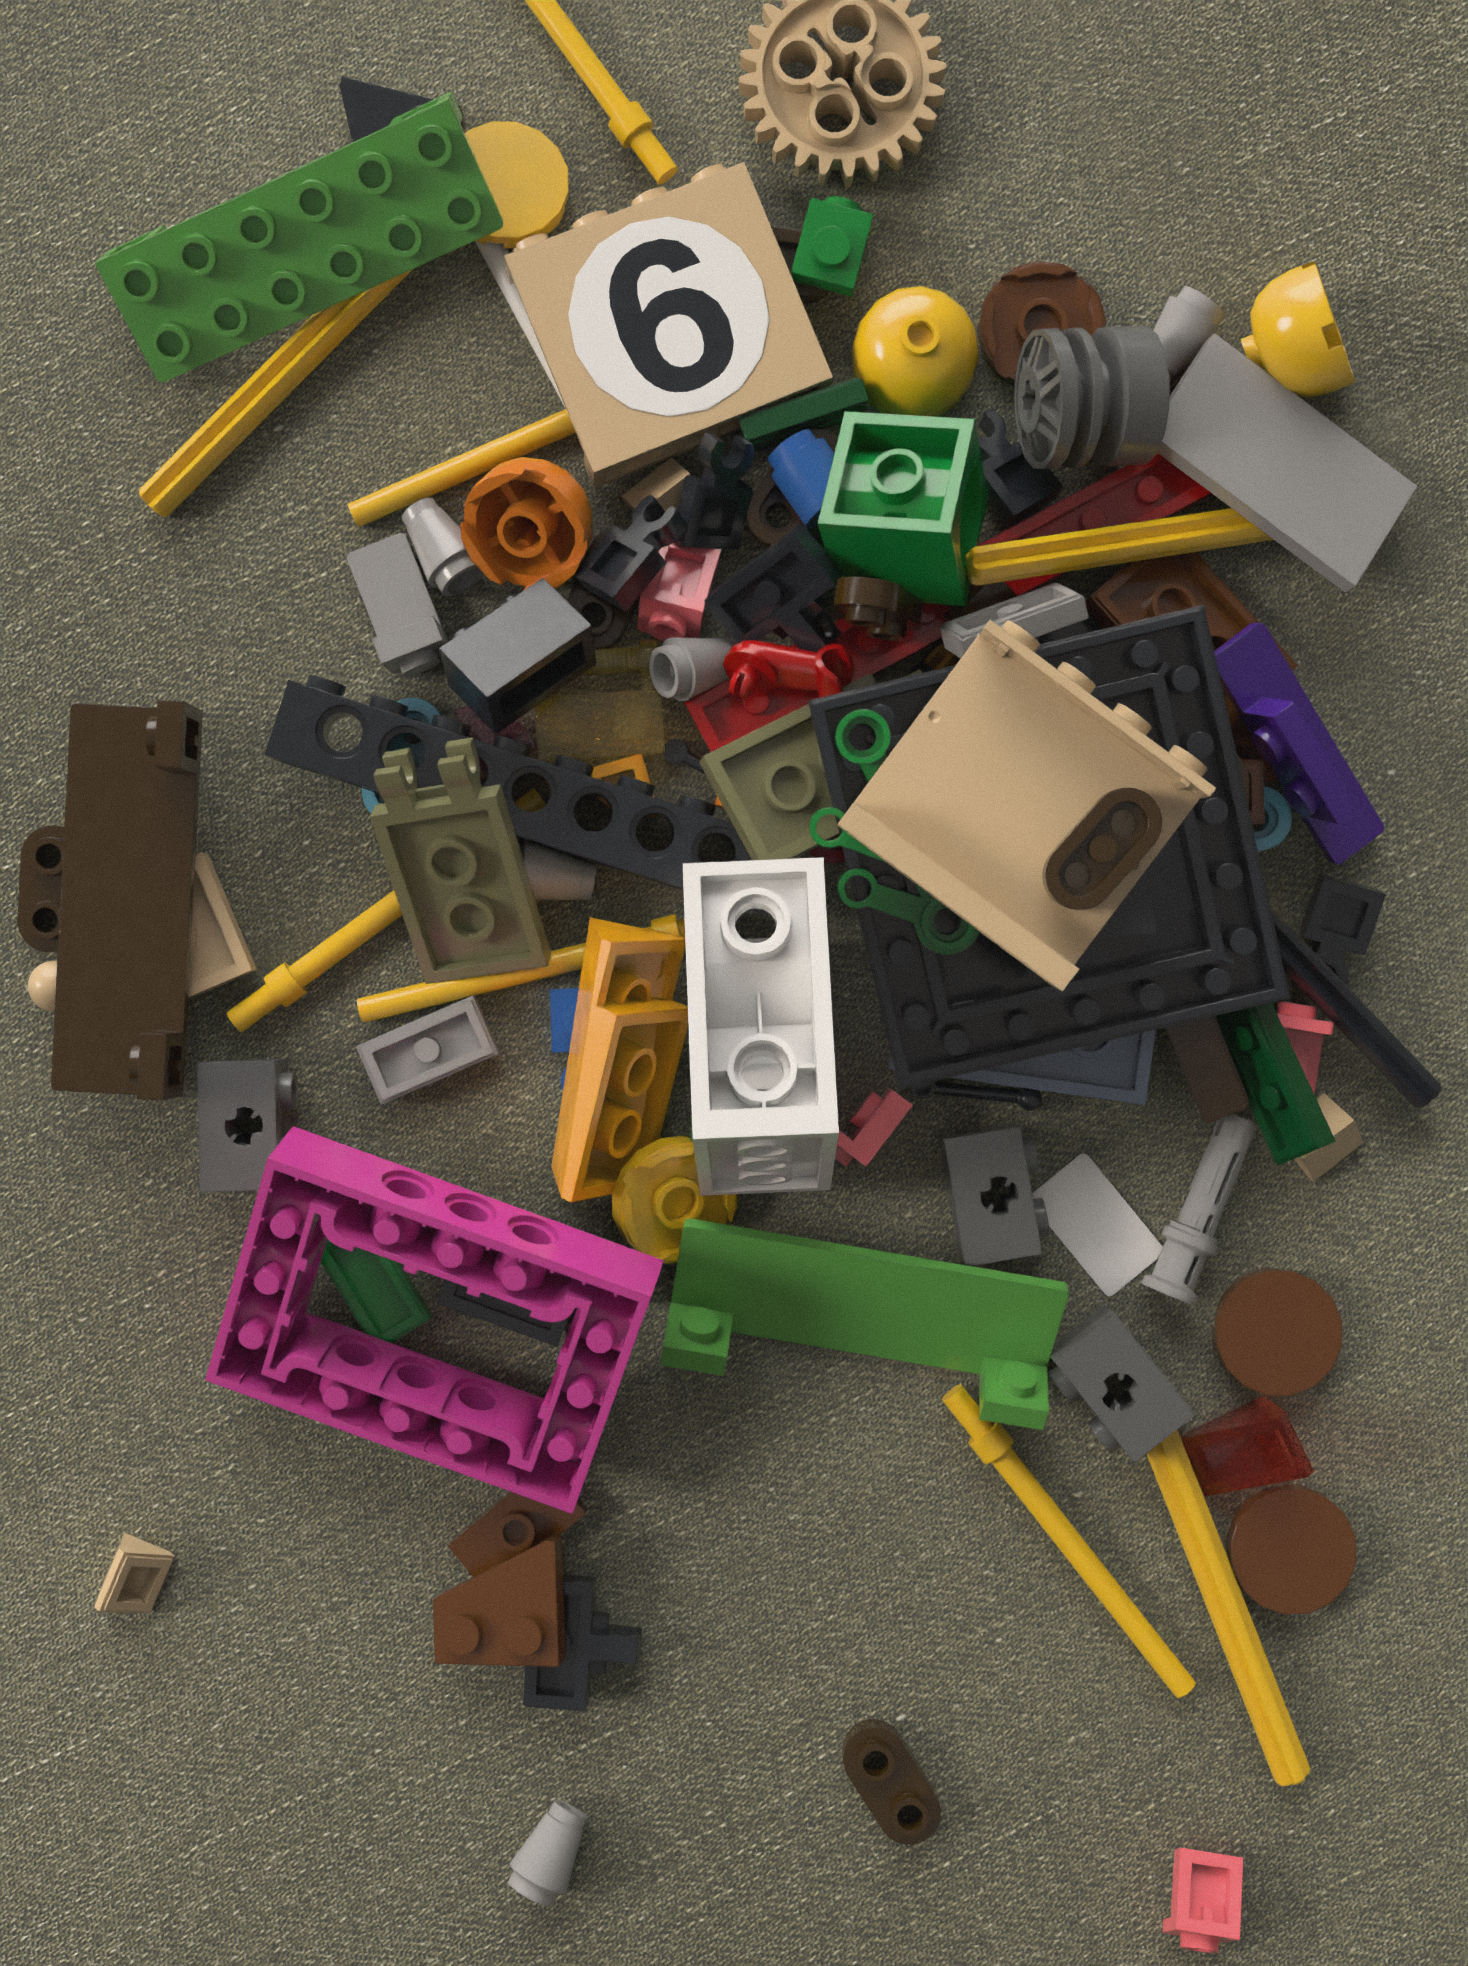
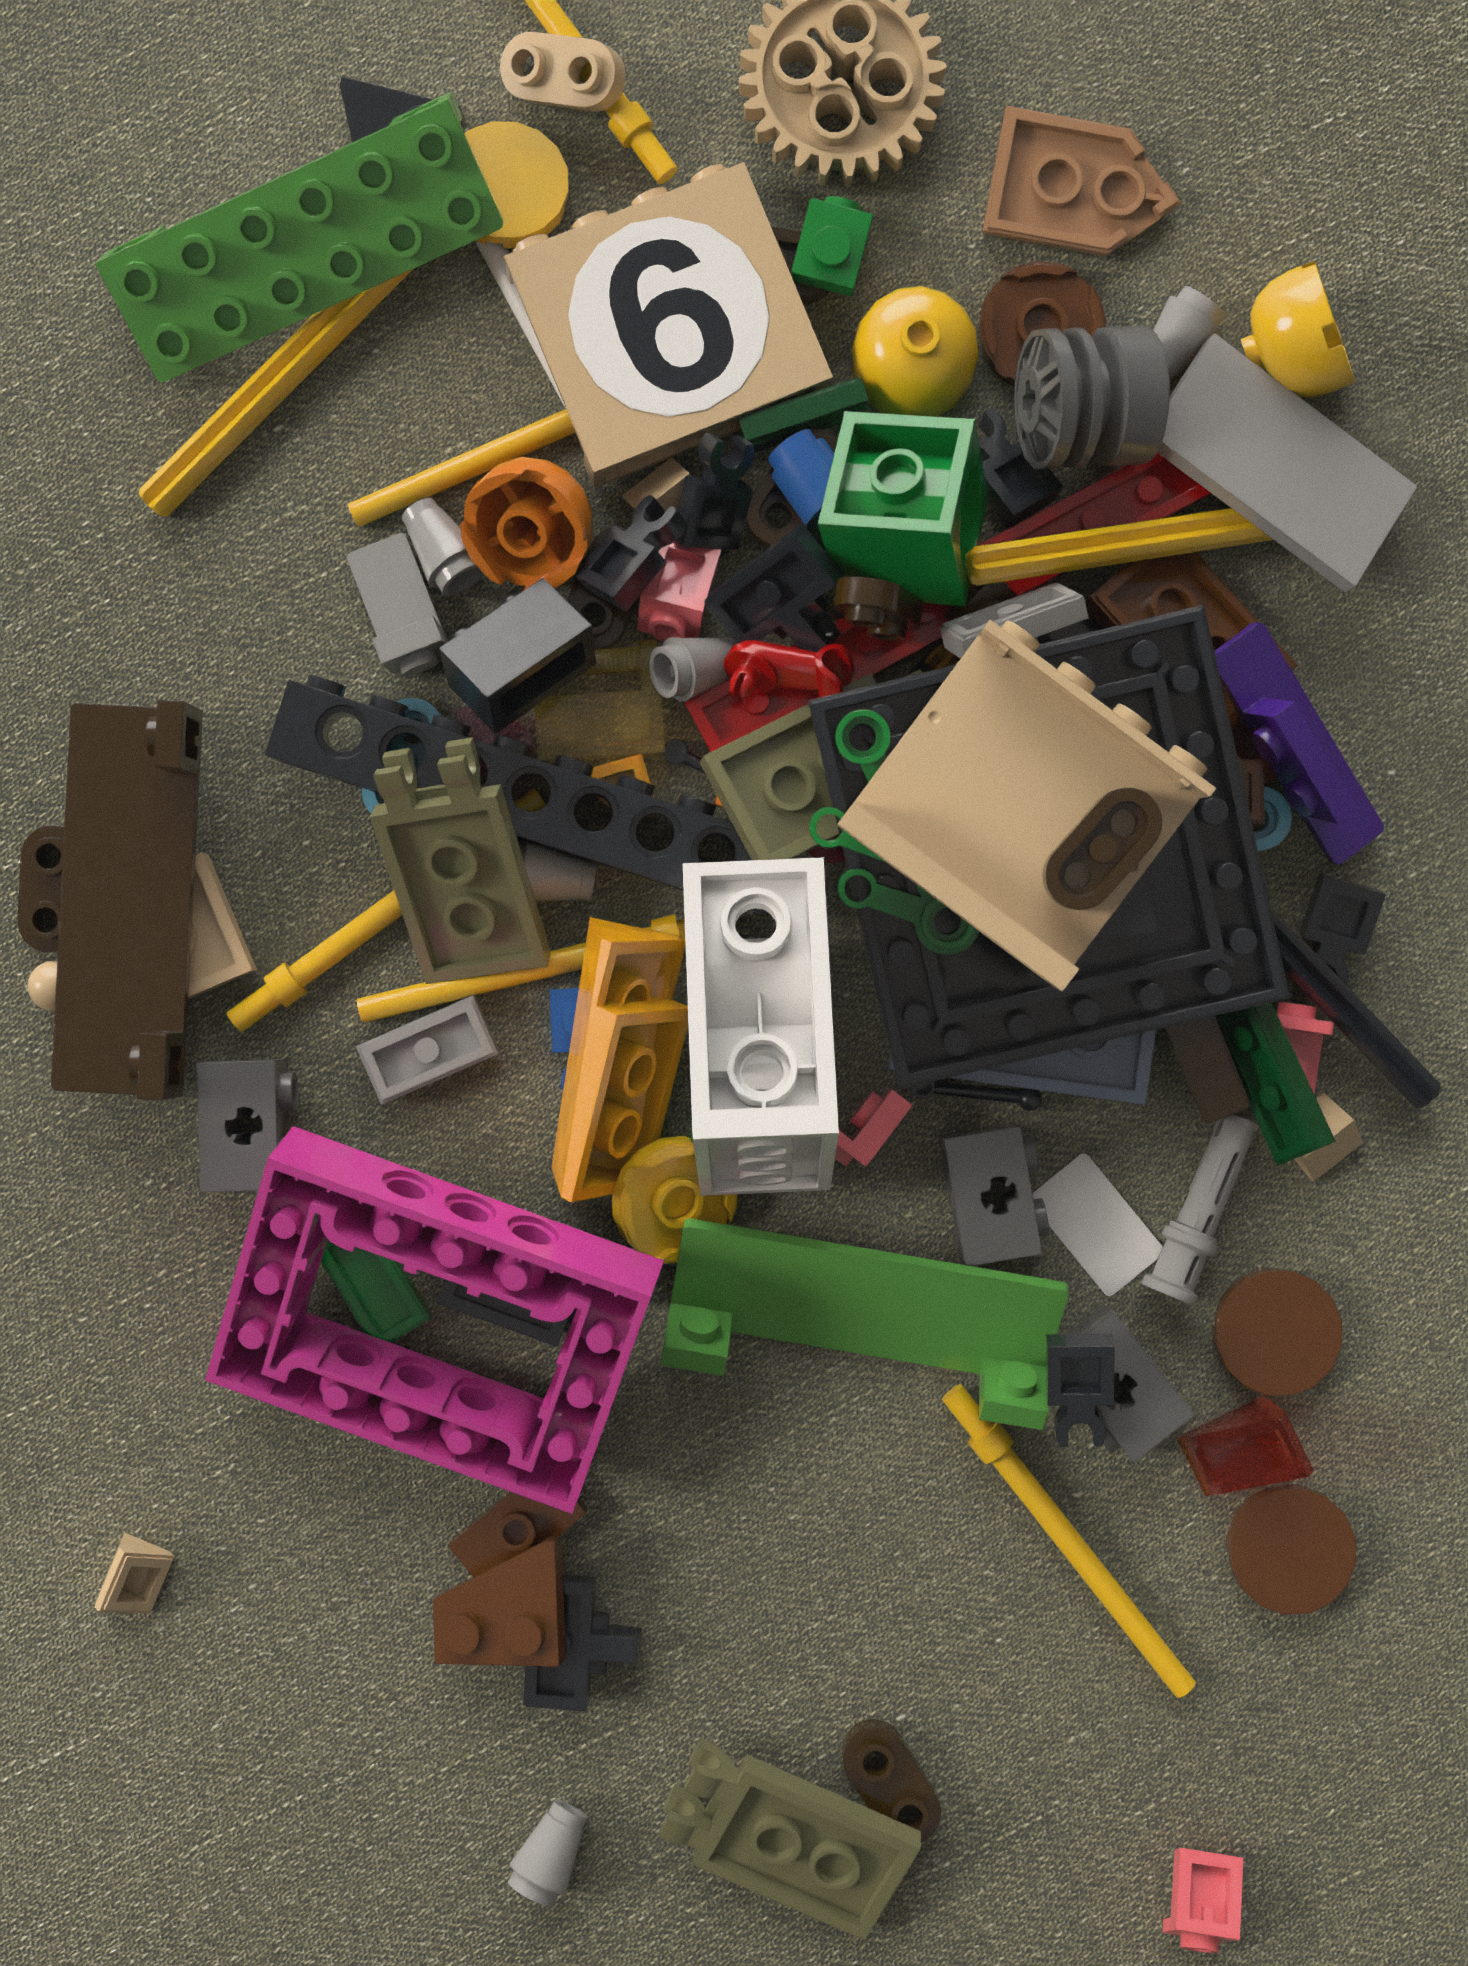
yellow axle [1146,1430,1310,1787] -> none
none -> tan plate [500,32,626,112]
none -> olive tile [658,1738,921,1940]
none -> medium nougat tile [982,106,1182,257]
none -> black plate [1046,1334,1115,1447]

